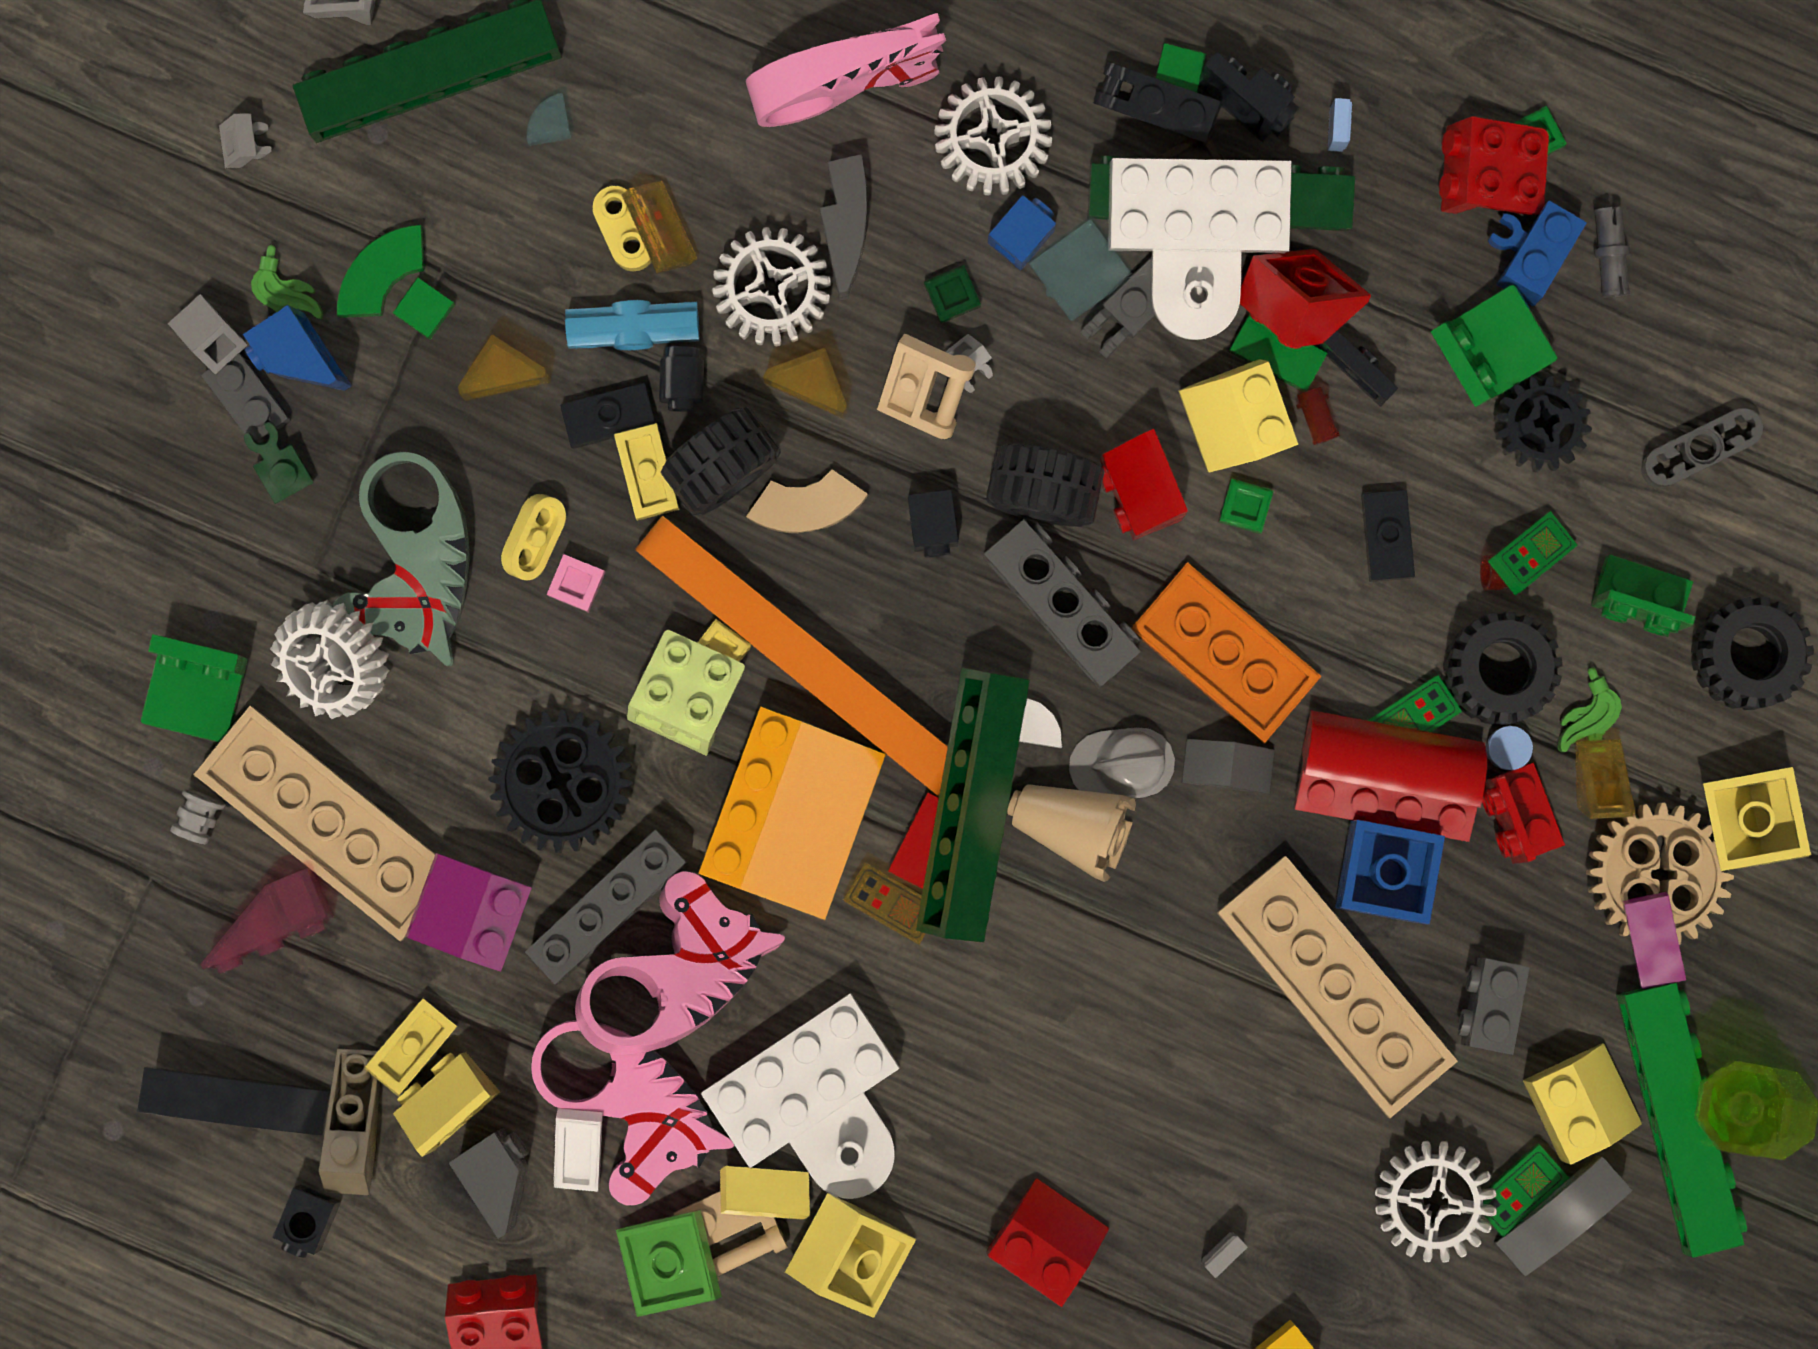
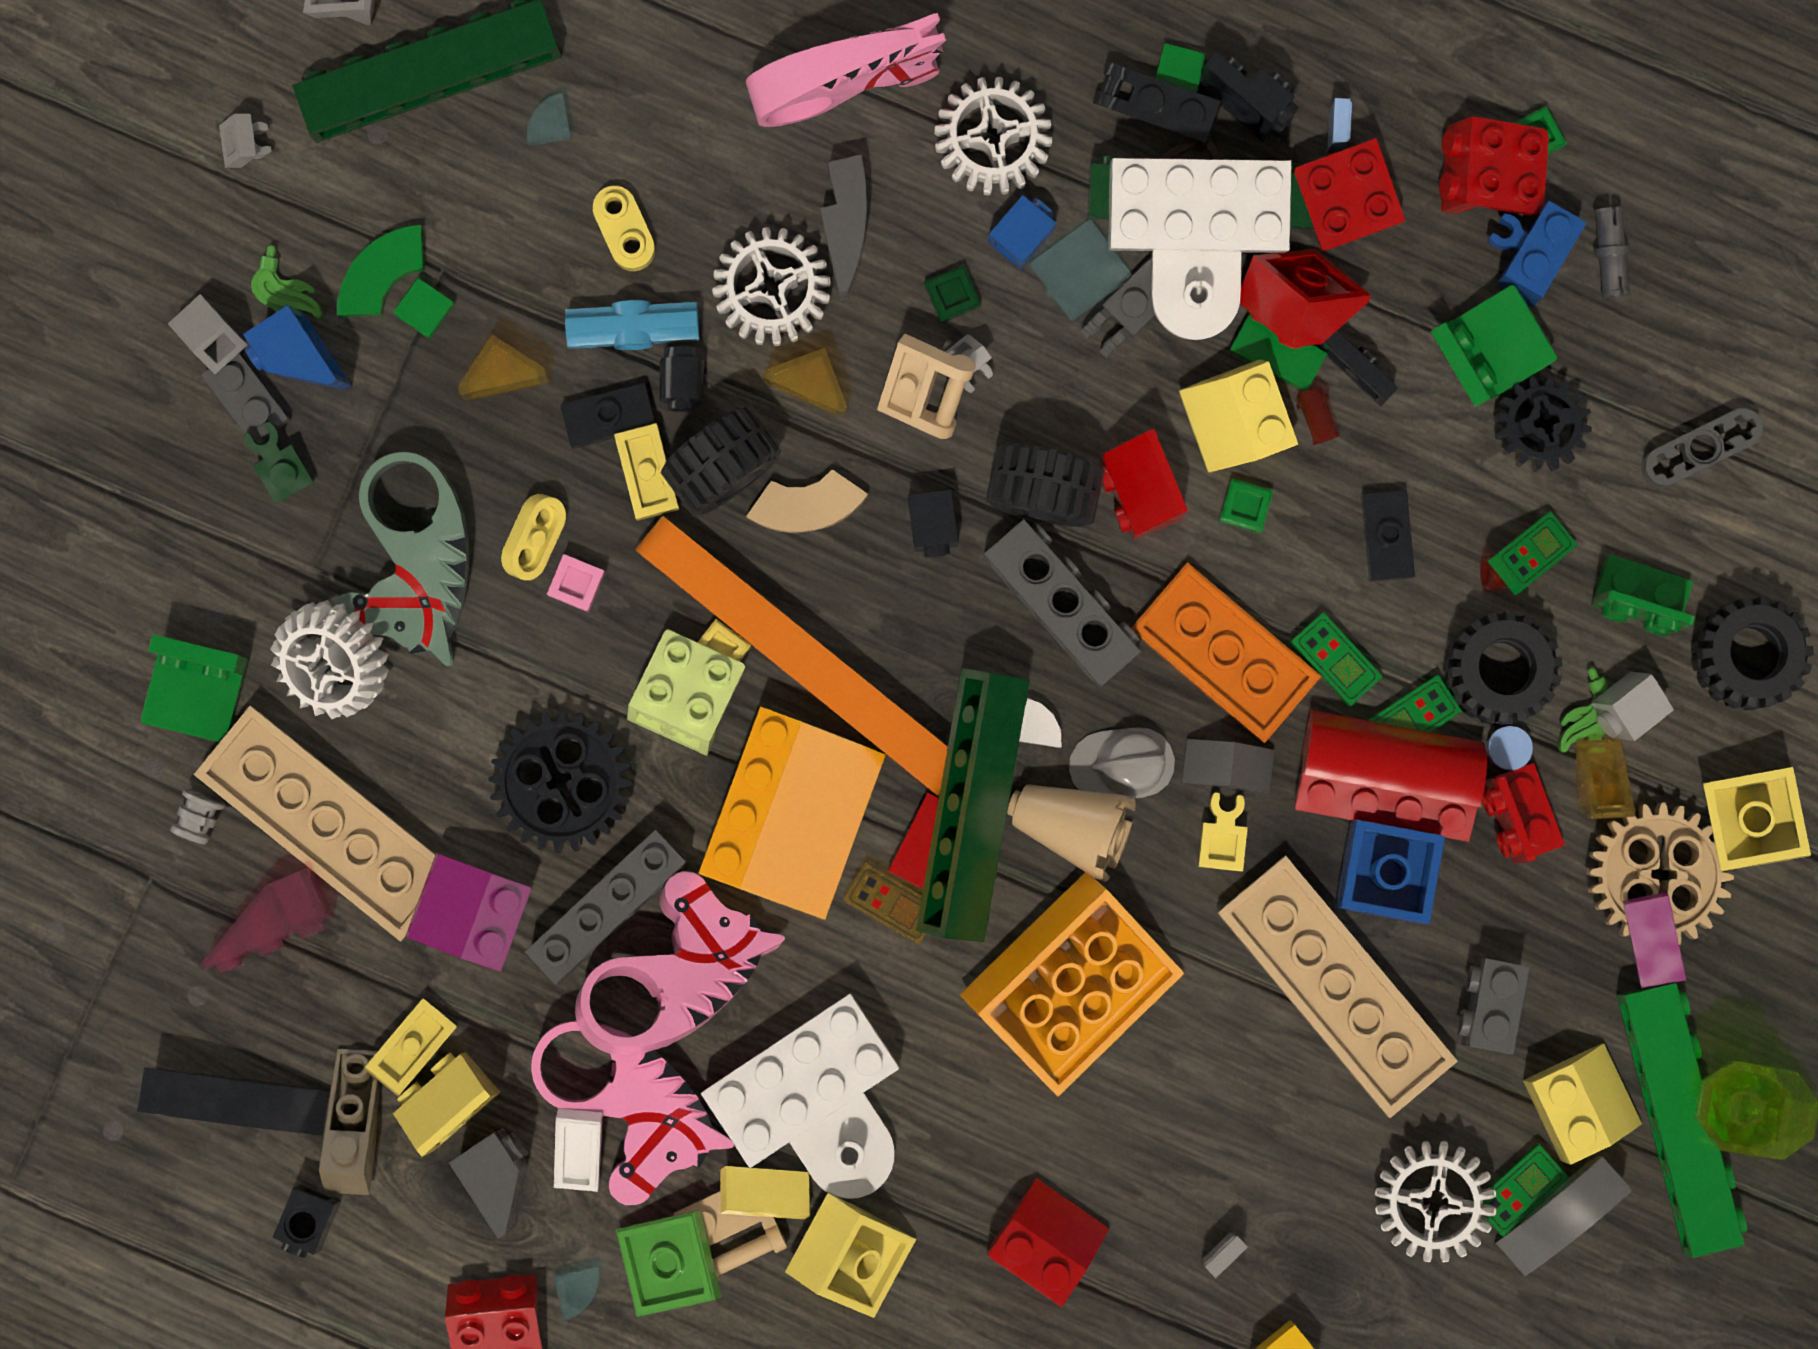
clear yellow tile [622,181,697,274] -> none
none -> clear light blue tile [554,1266,600,1321]
none -> light orange slope [960,872,1184,1097]
none -> light yellow plate [1198,793,1248,872]
none -> green tile [1289,612,1383,707]
none -> red bracket [1294,138,1406,251]
none -> light grey brick [1591,671,1674,741]

